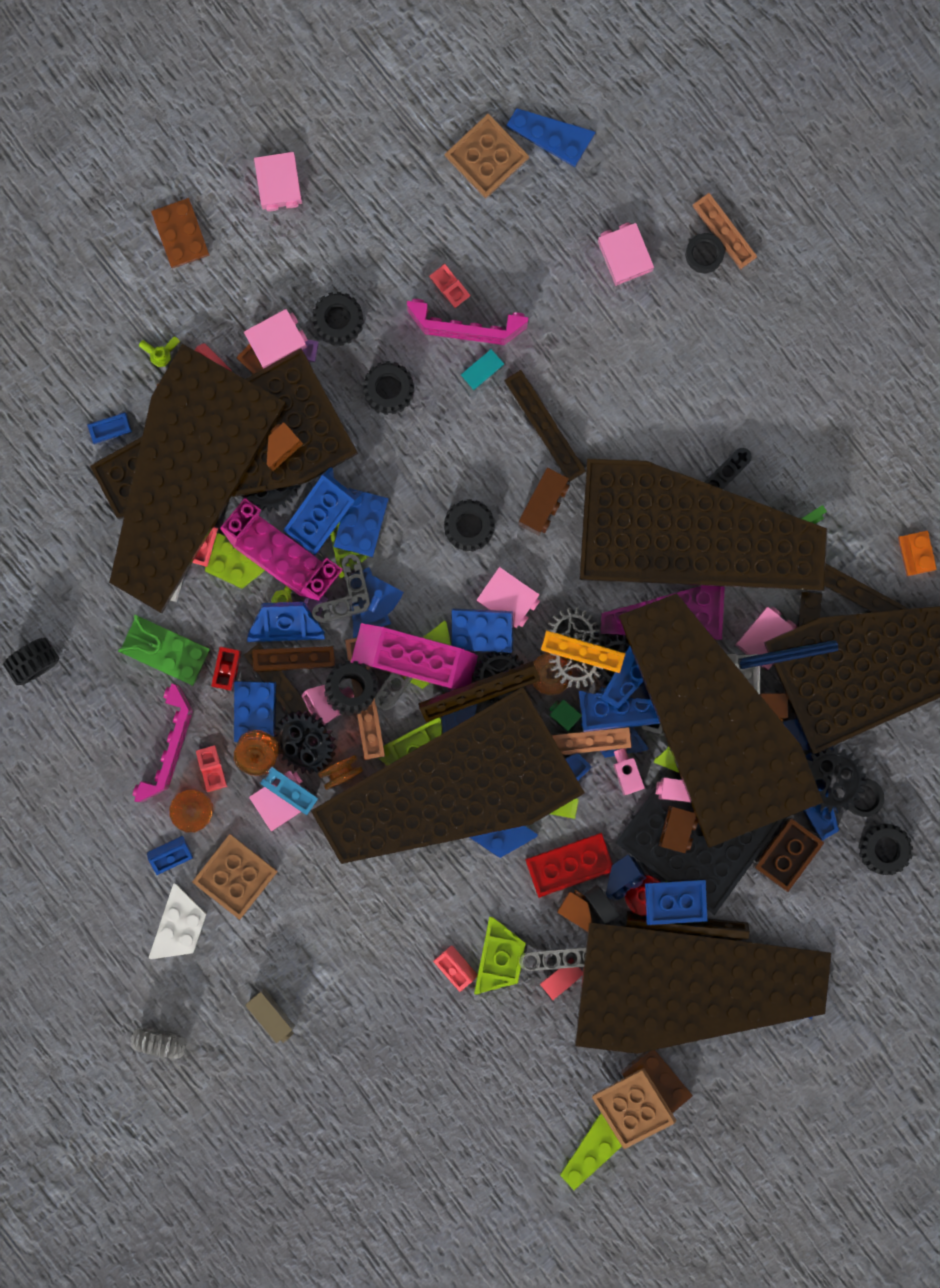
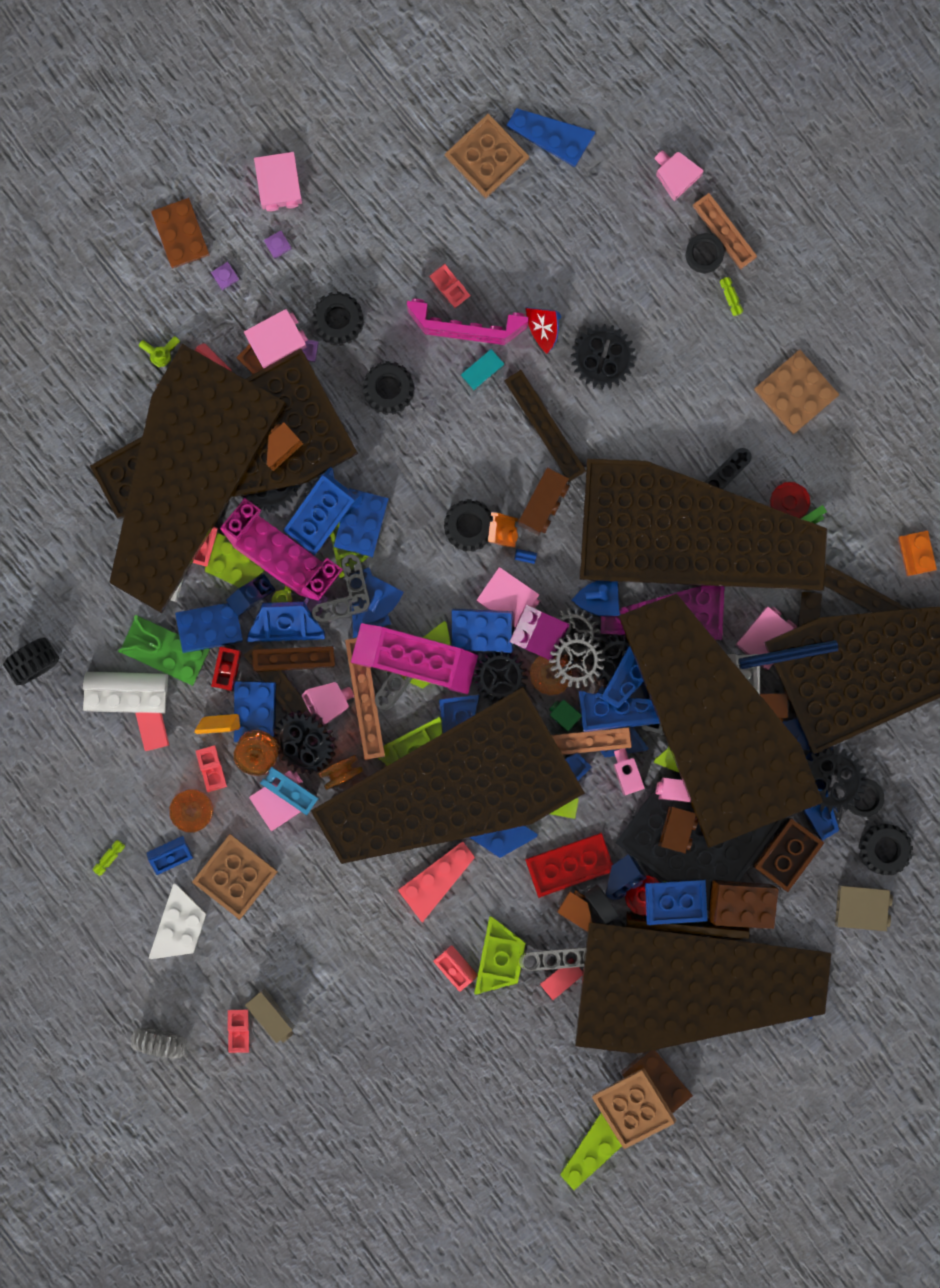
blue tile [87,412,132,444] -> none
dark pink slope [133,683,193,802] -> none
black tyre [324,661,377,716] -> none
dark brown plate [418,661,540,722] -> none
light orange tile [541,630,626,673] -> none
bright pink brick [598,222,654,286] -> none
none -> white brick [83,671,168,713]
none -> lime axle [93,840,125,876]
none -> coral slope [136,713,169,751]
none -> blue plate [175,603,243,653]
none -> light orange slope [195,714,240,734]
none -> medium lavender plate [211,262,239,291]
none -> dark blue slope [226,574,276,616]
none -> coral slope [228,1010,249,1053]
none -> medium lavender plate [264,231,291,259]
none -> coral wing [398,841,475,922]
none -> orange plate [488,512,518,548]
none -> magenta slope [510,605,570,660]
none -> blue piece [514,546,537,564]
none -> red shield [525,307,561,354]
none -> black gear [570,324,636,390]
none -> blue shield [572,581,620,616]
none -> bright pink torso [654,150,704,201]
none -> reddish brown brick [708,880,779,929]
none -> lime axle [720,277,743,316]
none -> medium nougat plate [754,350,839,435]
none -> red tile [770,482,811,519]
none -> dark tan brick [835,885,893,931]

